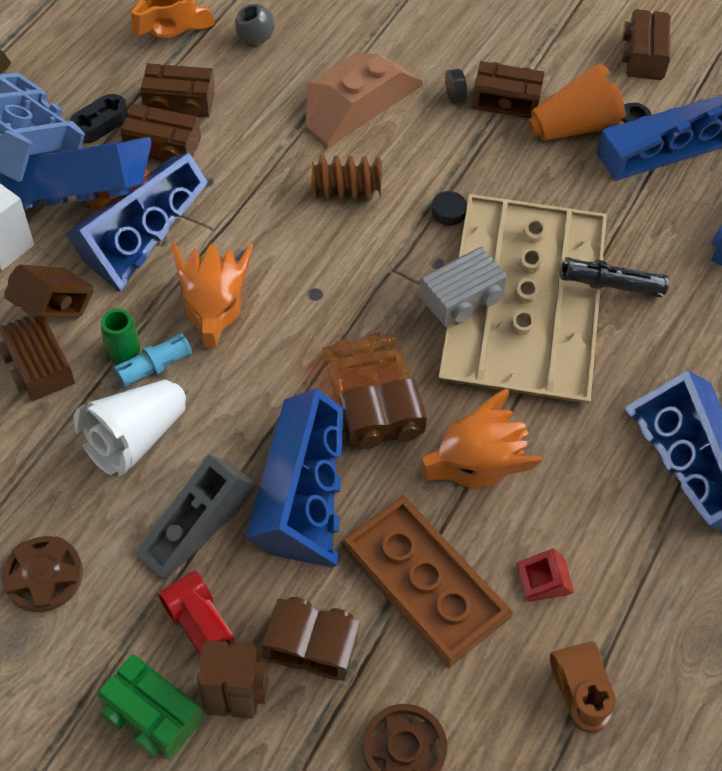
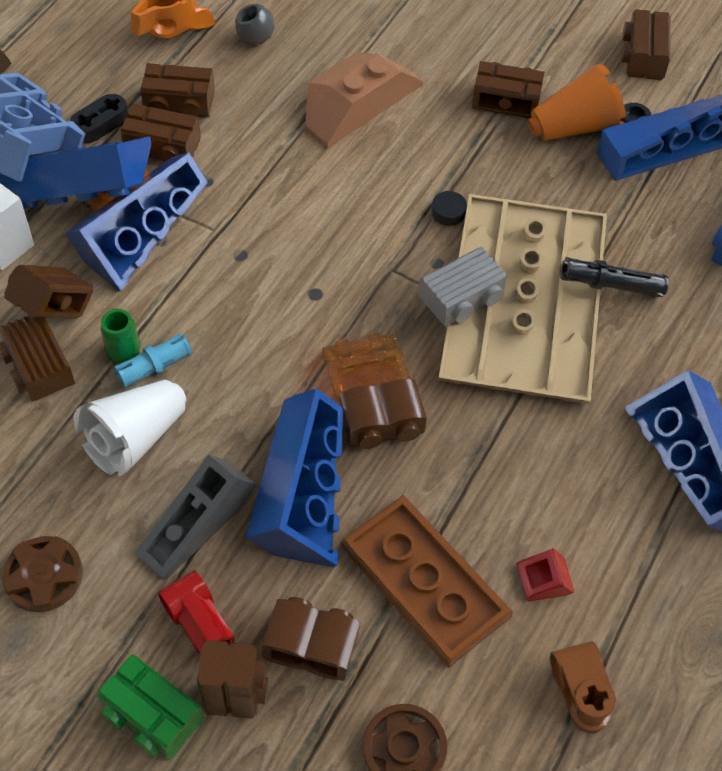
orange piece [171,242,253,349] -> none
dark orange piece [311,155,382,200] -> none
orange piece [421,388,542,489] -> none
black tile [445,68,467,103] -> none

